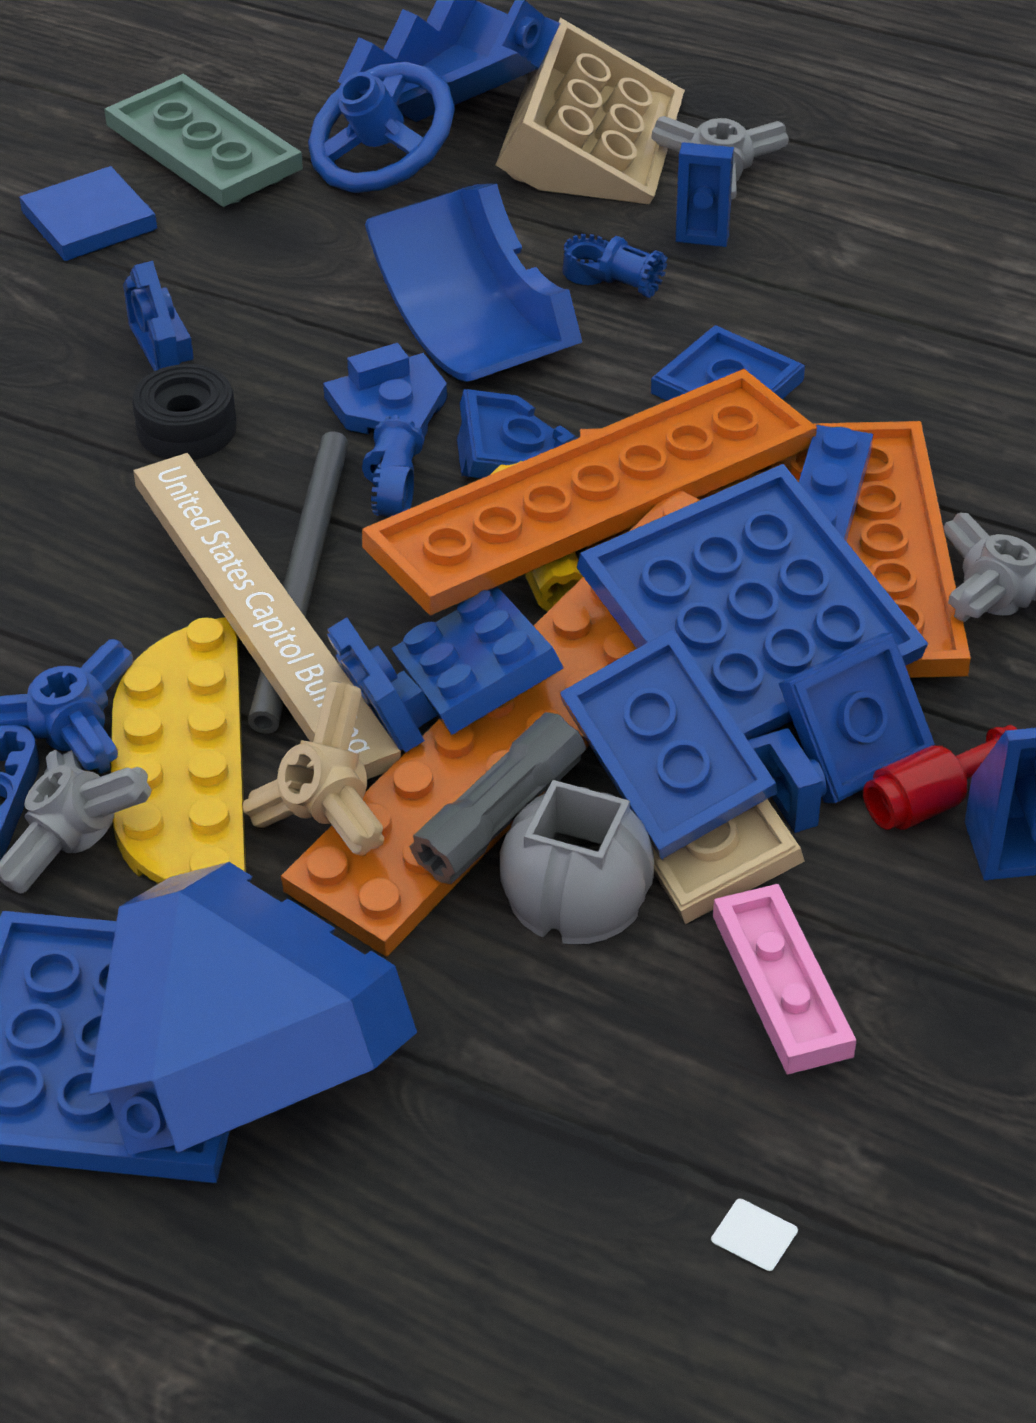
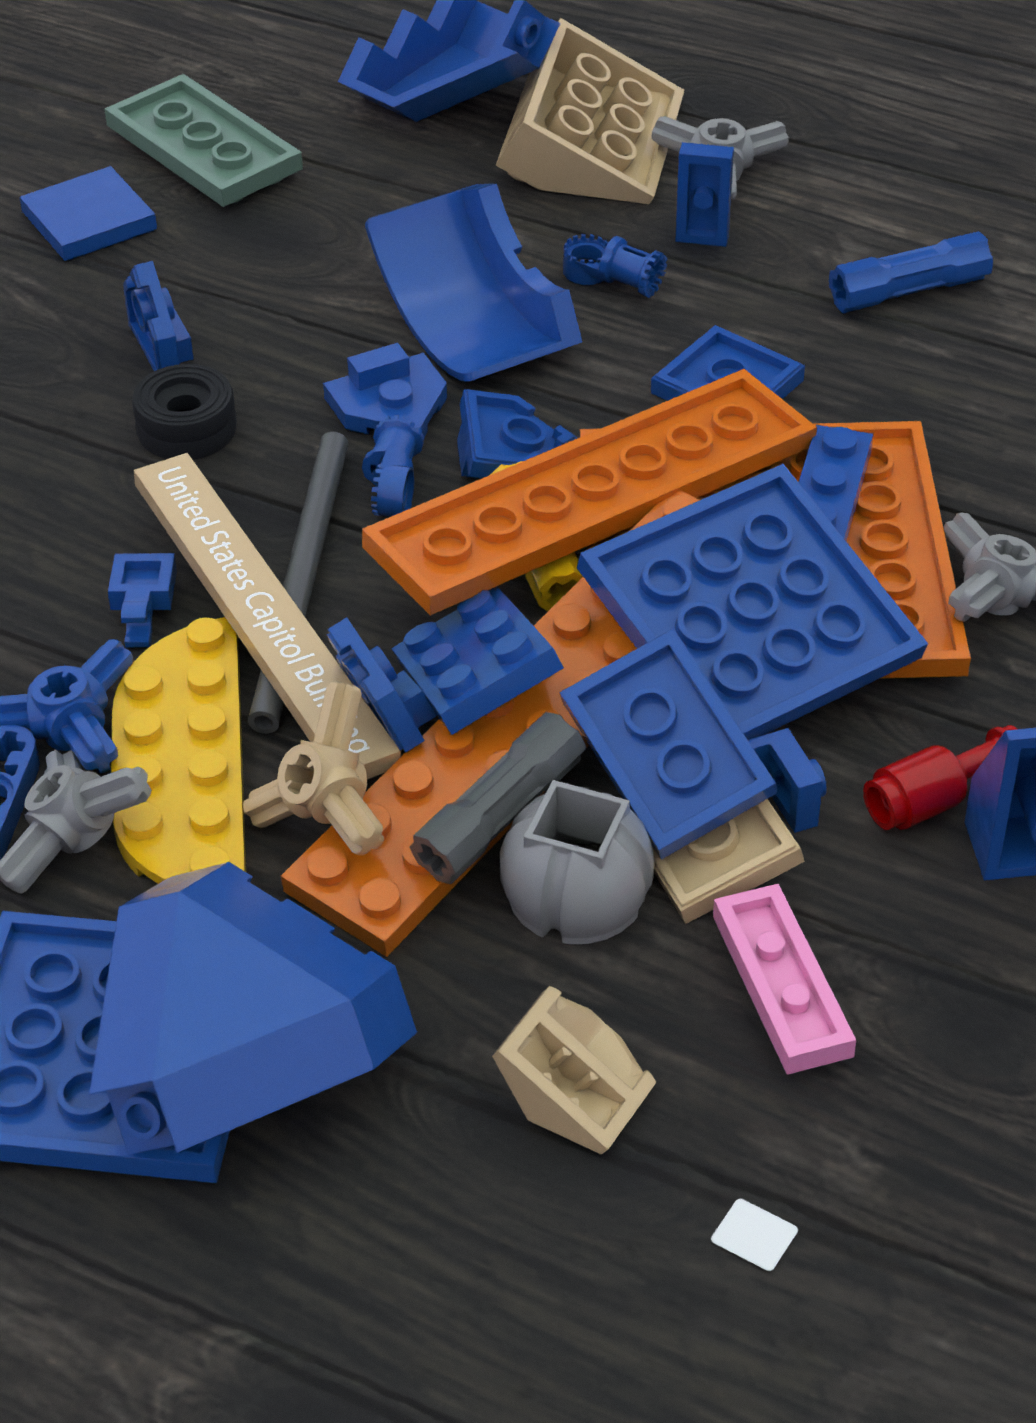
blue piece [308,62,455,193] -> none
blue tile [778,632,935,803] -> none
none -> blue plate [108,553,177,648]
none -> tan slope [492,986,656,1155]
none -> blue axle [829,231,993,313]

